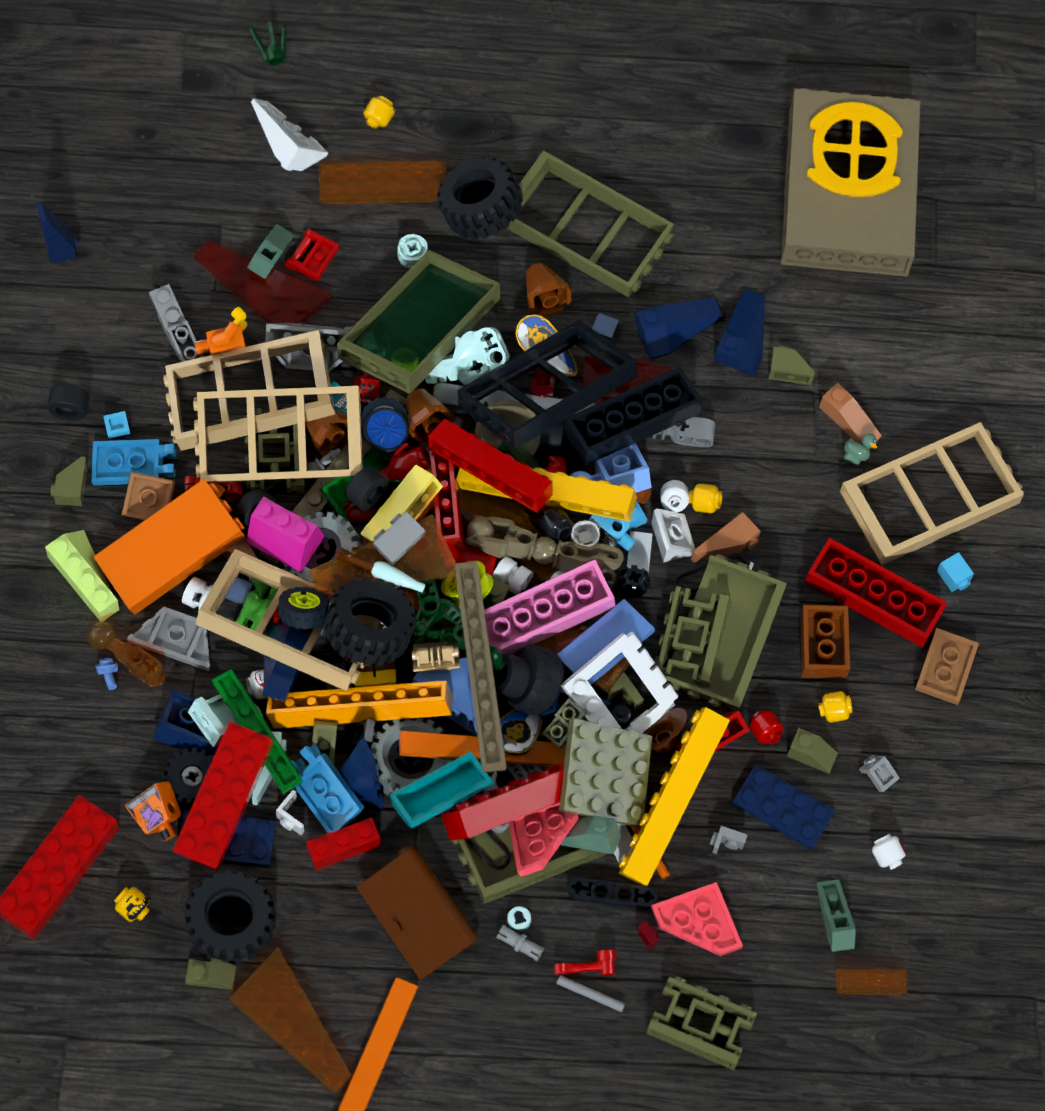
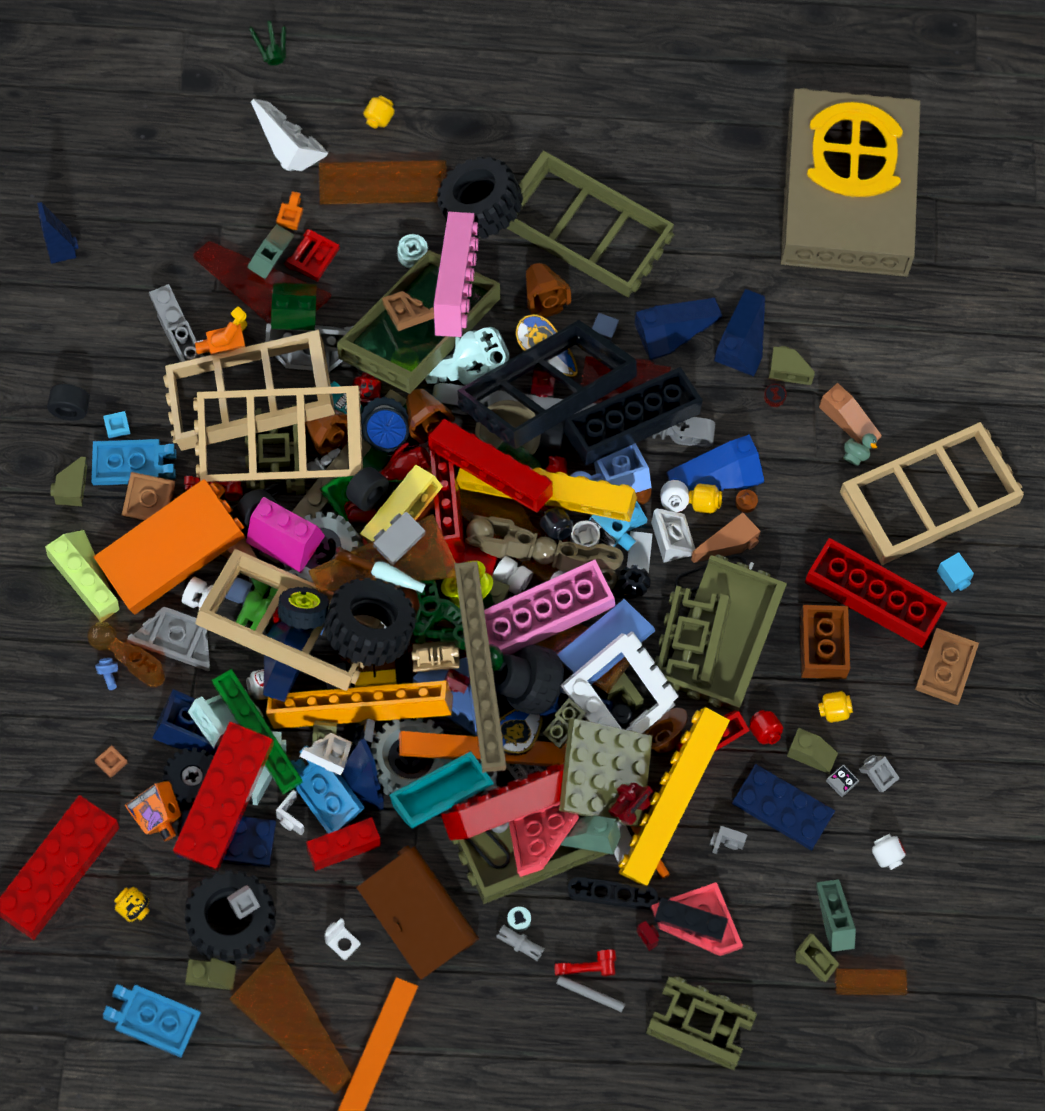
none -> nougat tile [95,745,128,778]
none -> dark azure tile [103,984,201,1058]
none -> light grey plate [227,885,260,919]
none -> dark green slope [271,282,317,330]
none -> orange plate [276,191,303,230]
none -> white wing [300,733,352,775]
none -> white bracket [325,918,360,960]
none -> medium nougat wing [382,291,434,331]
none -> bright pink brick [434,212,479,337]
none -> dark red plate [444,669,470,694]
none -> dark red hips [608,783,653,825]
none -> black plate [654,897,728,943]
none -> blue wedge [666,434,764,492]
none -> dark orange tile [735,489,758,513]
none -> tile [764,384,786,407]
none -> olive slope [796,933,839,982]
none -> tile [826,765,859,797]

